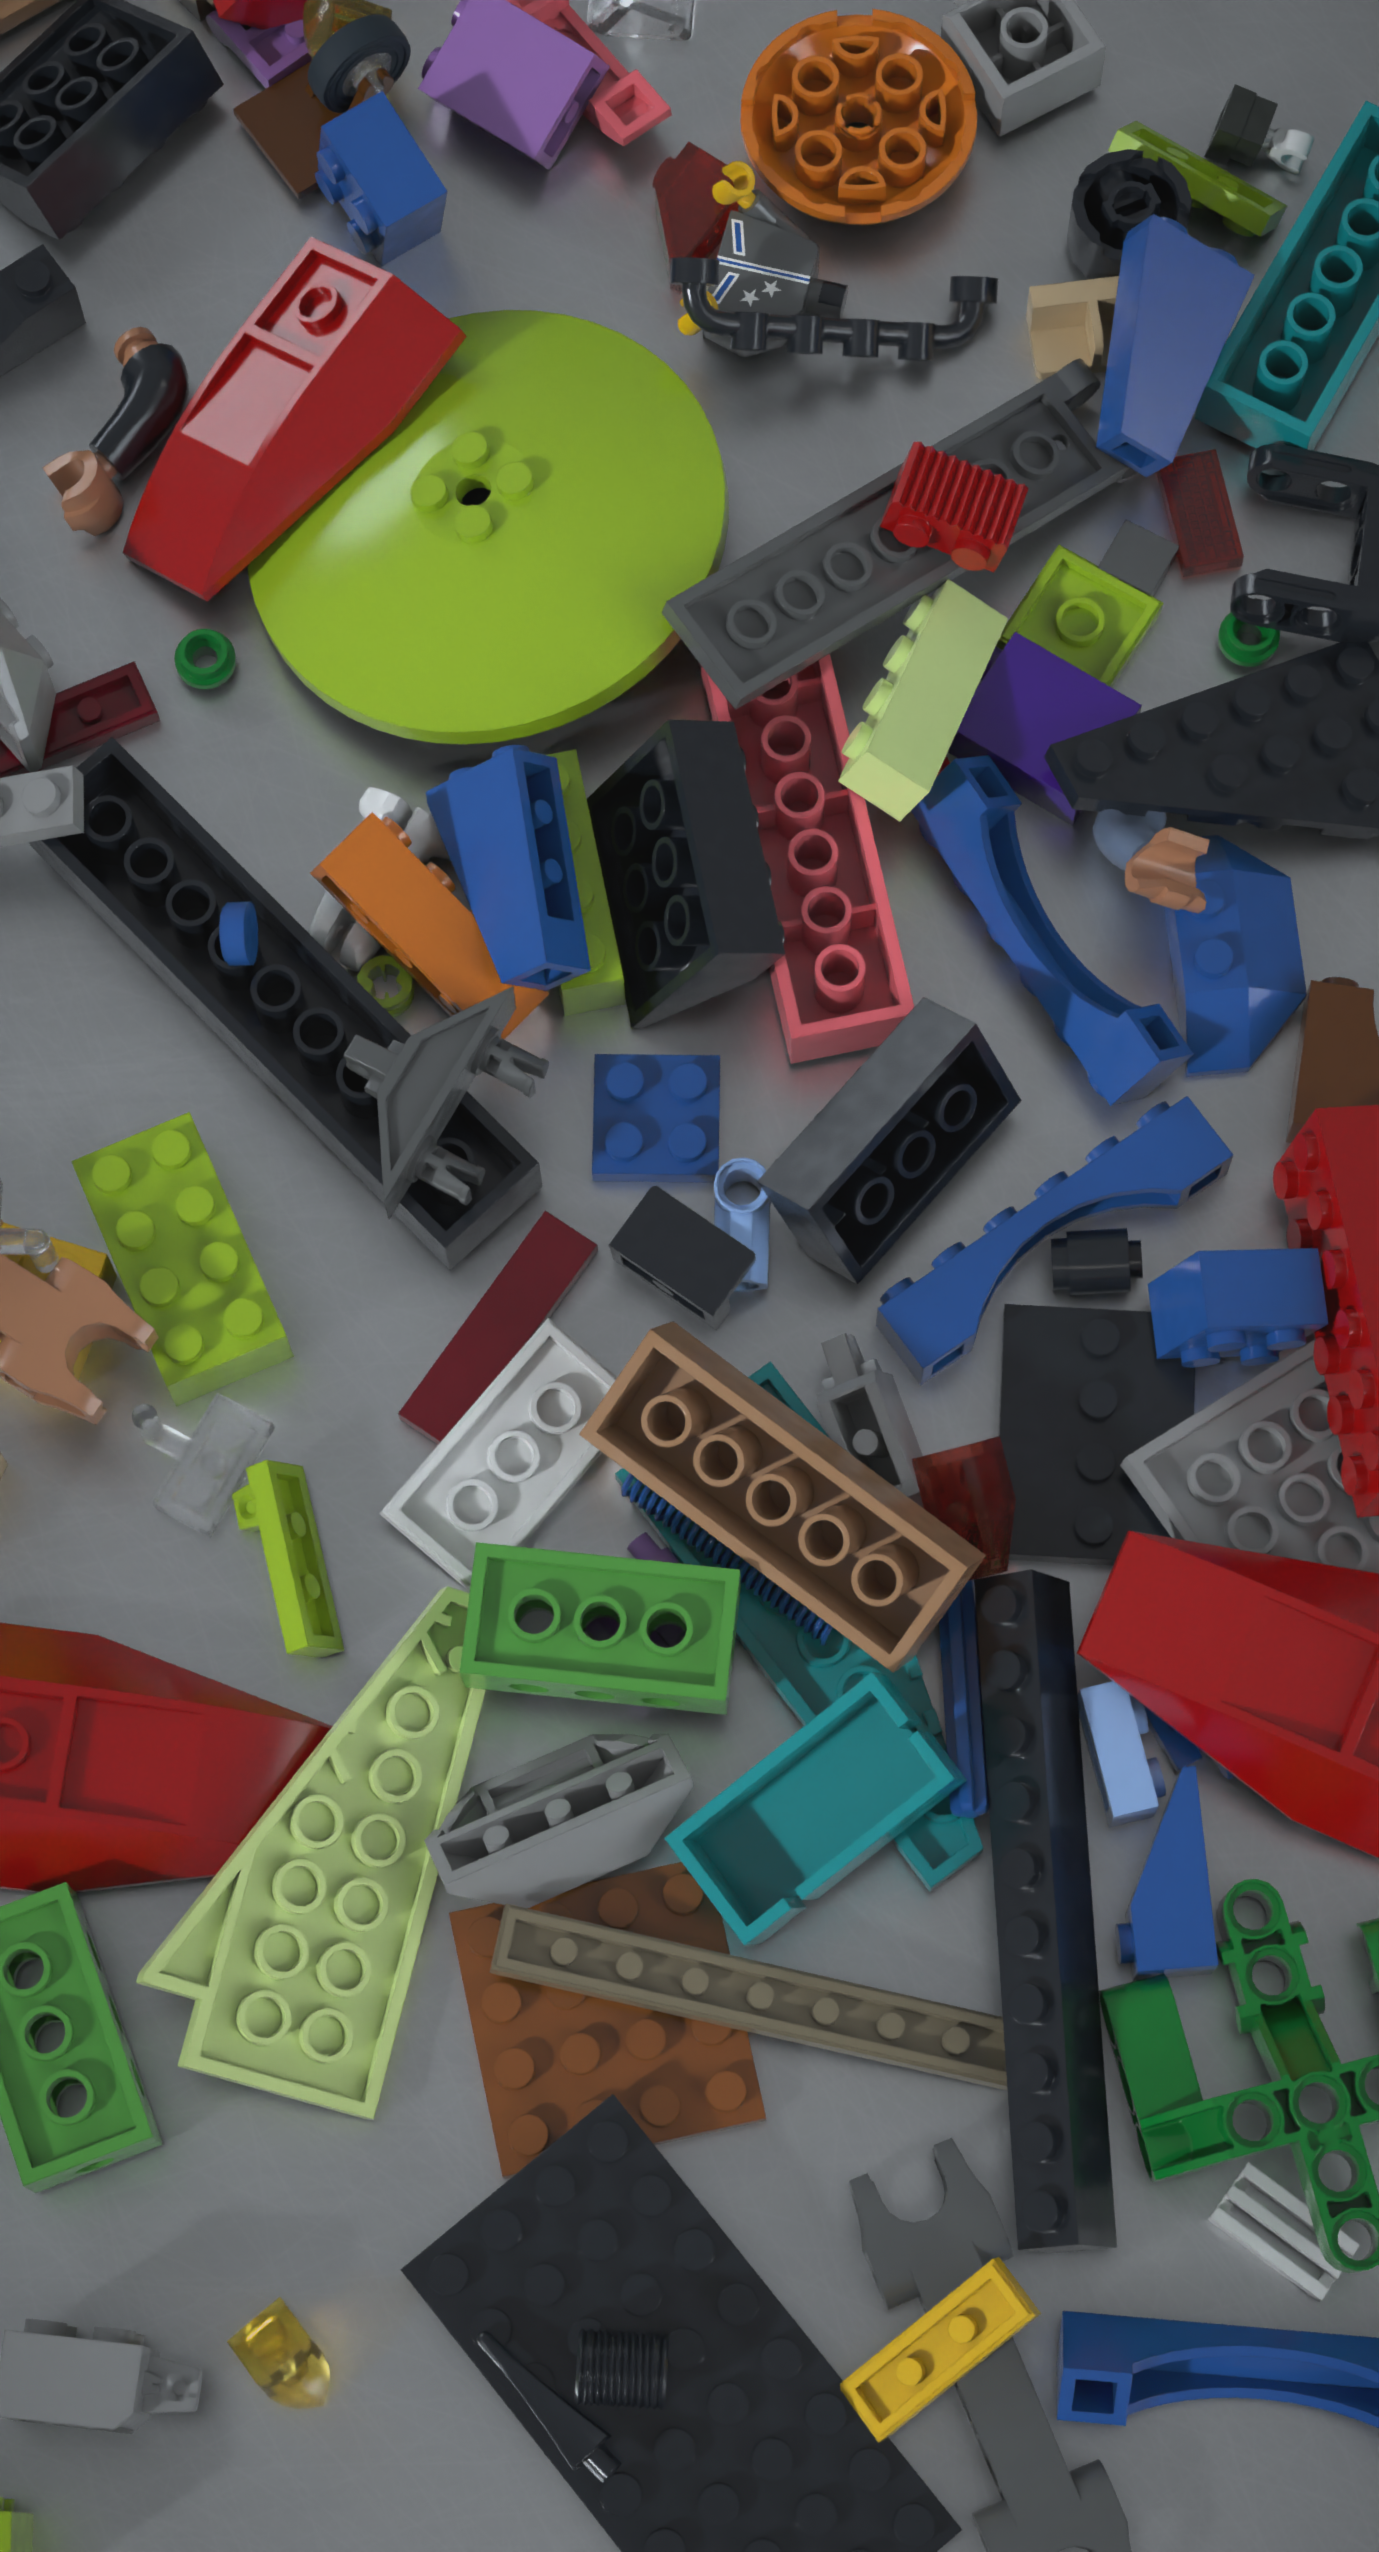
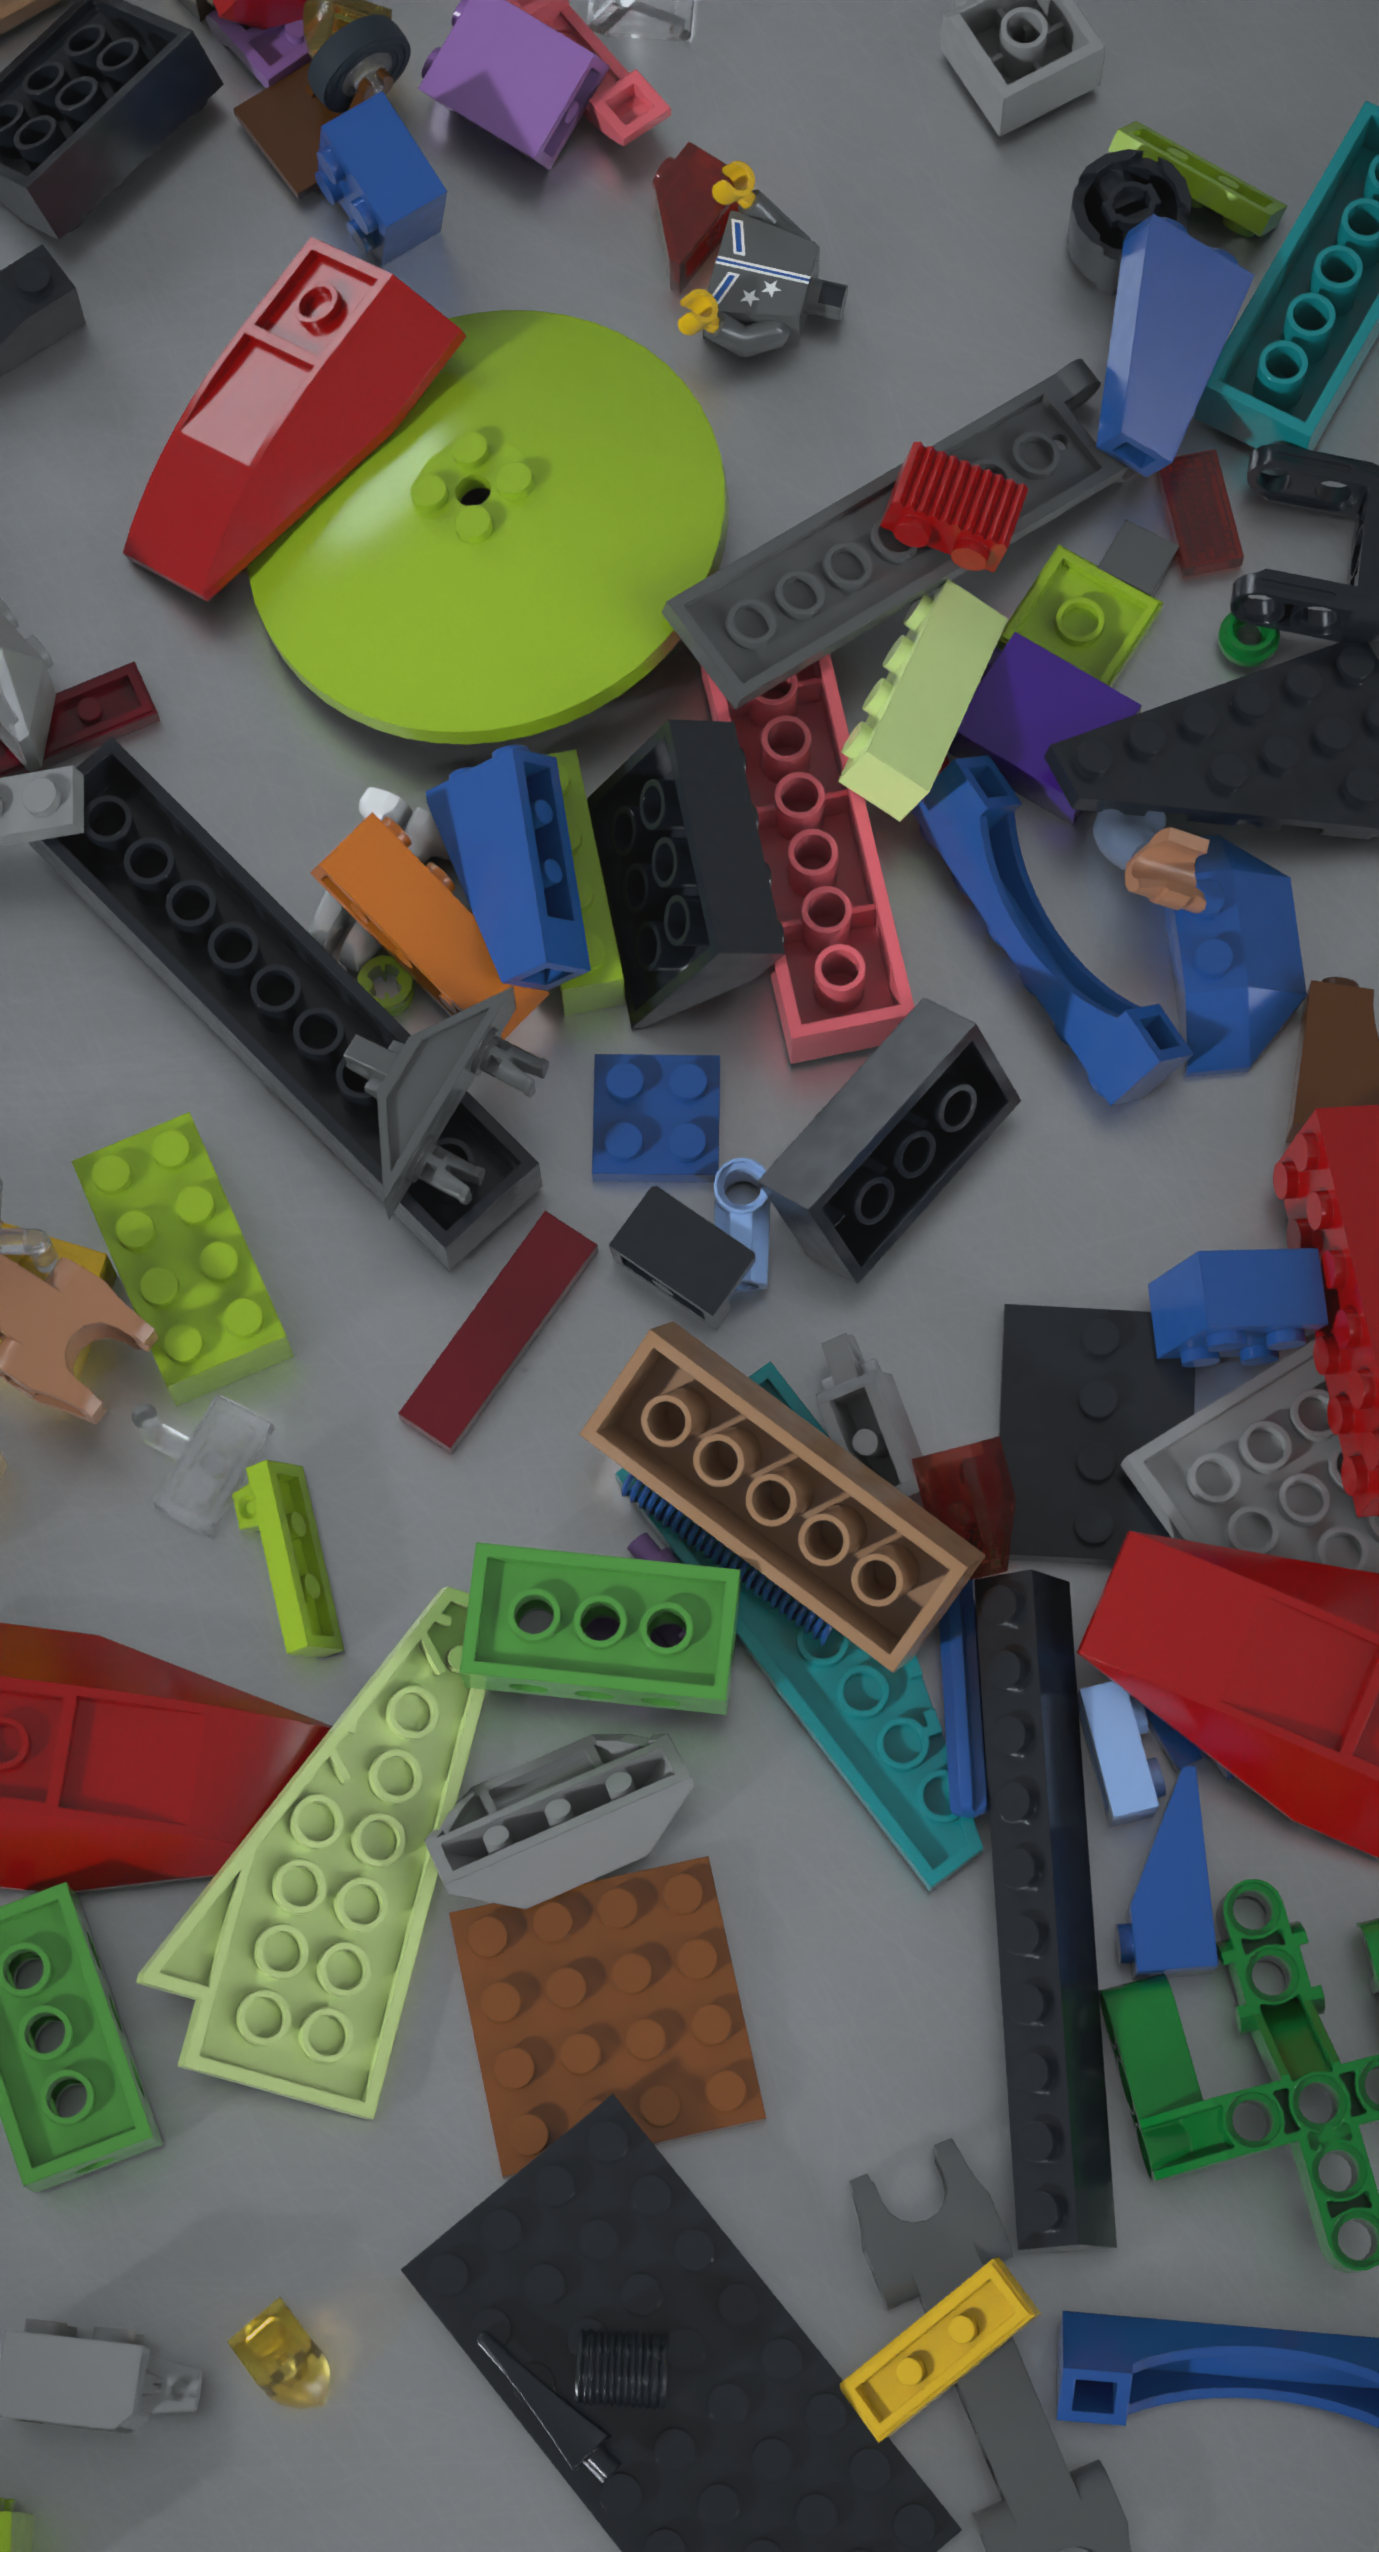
piece [42,327,189,536] -> none
green plate [174,629,236,689] -> none
blue tile [219,901,258,966] -> none
white tile [379,1318,617,1592] -> none
dark tan tile [489,1904,1008,2091] -> none
teal piece [664,1672,967,1946] -> none
black bar [670,257,998,361] -> none
orange brick [740,9,977,225] -> none
blue arch [876,1096,1233,1386] -> none
tan panel [1026,276,1119,379] -> none
black brick [1051,1228,1143,1295] -> none
pearl dark grey piece [1204,84,1314,174] -> none
white tile [1207,2162,1360,2302] -> none

